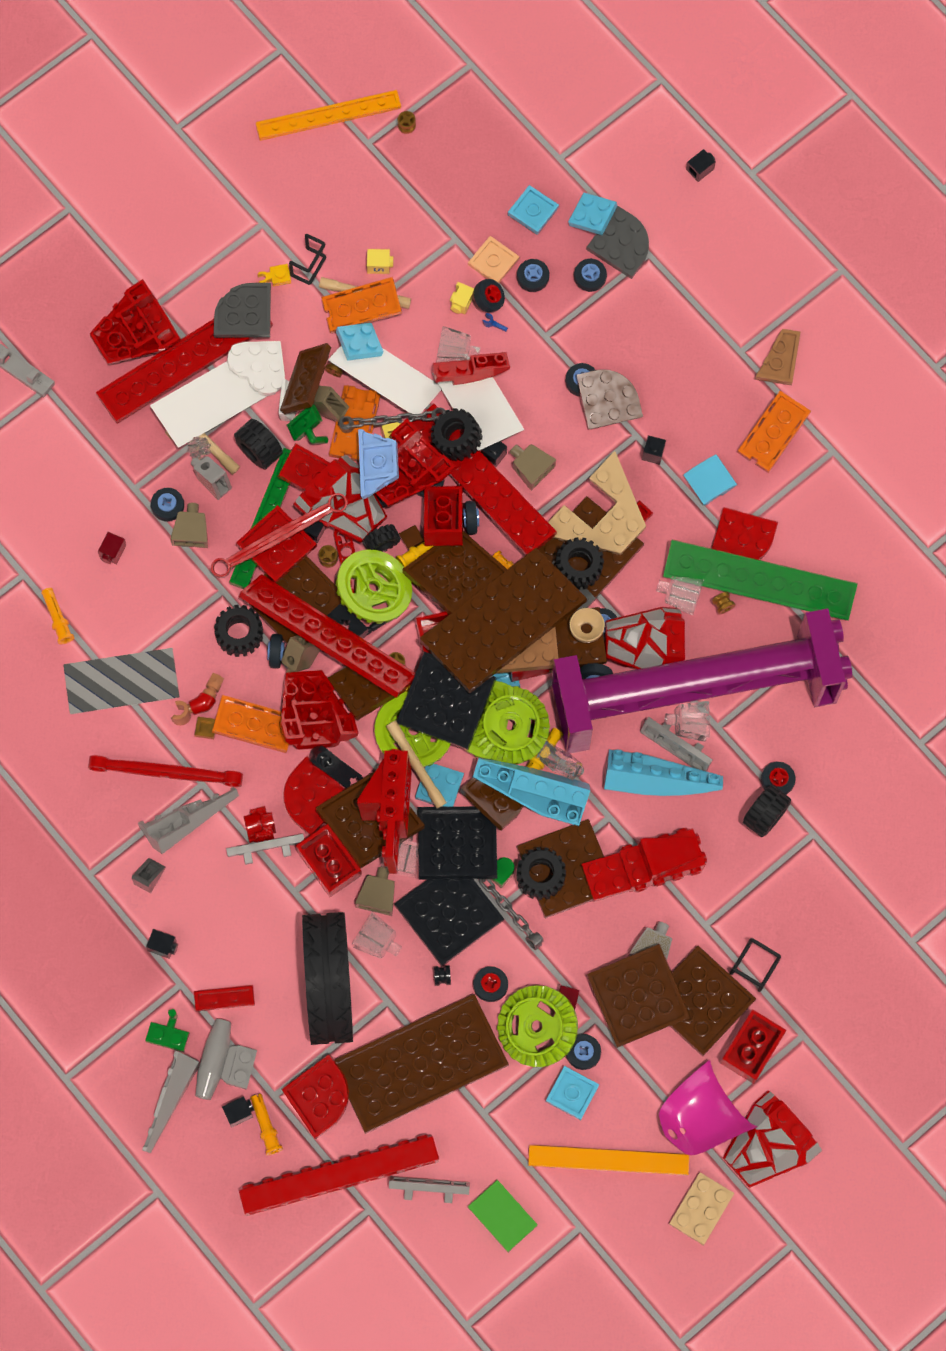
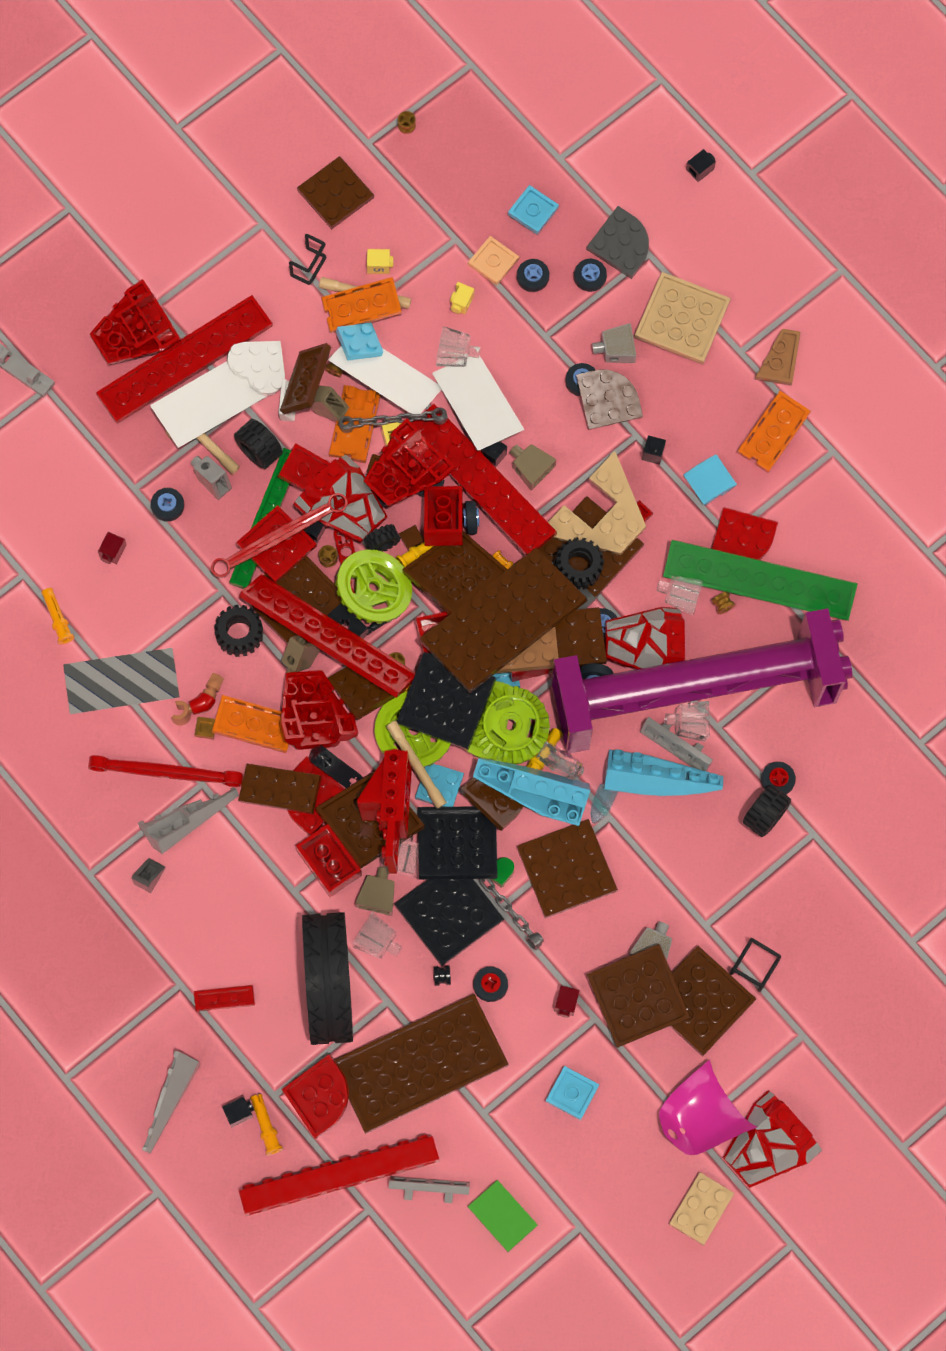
green plate [145,1009,189,1053] -> none
black brick [146,929,178,959] -> none
dark tan torso [171,503,208,548] -> none
clear gear [187,436,211,460] -> none
light grey plate [195,1019,257,1100] -> none
dark grey plate [214,283,271,337] -> none
light grey hinge [226,834,304,865] -> none
red hair [244,806,276,843] -> none
light orange tile [256,90,401,141] -> none
yellow plate [258,264,291,287] -> none
black wheel [267,634,285,668] -> none
green plate [287,405,328,444] -> none
light blue wing [358,429,399,499] -> none
black tyre [431,408,483,461] -> none
red slope [432,352,510,385] -> none
black wheel [474,279,505,312] -> none
blue hand [482,313,508,332] -> none
lime gear [497,985,578,1067] -> none
black tyre [516,847,566,900] -> none
light orange tile [528,1145,689,1176] -> none
black wheel [566,1034,602,1070] -> none
medium azure plate [568,193,618,235] -> none
tan piece [570,608,605,643] -> none
red wedge [581,828,707,902] -> none
red brick [720,1009,787,1084] -> none
none -> reddish brown plate [238,763,322,814]
none -> reddish brown plate [297,156,374,230]
none -> clear light blue plate [590,784,618,824]
none -> light grey torso [592,323,636,363]
none -> tan plate [634,272,731,364]

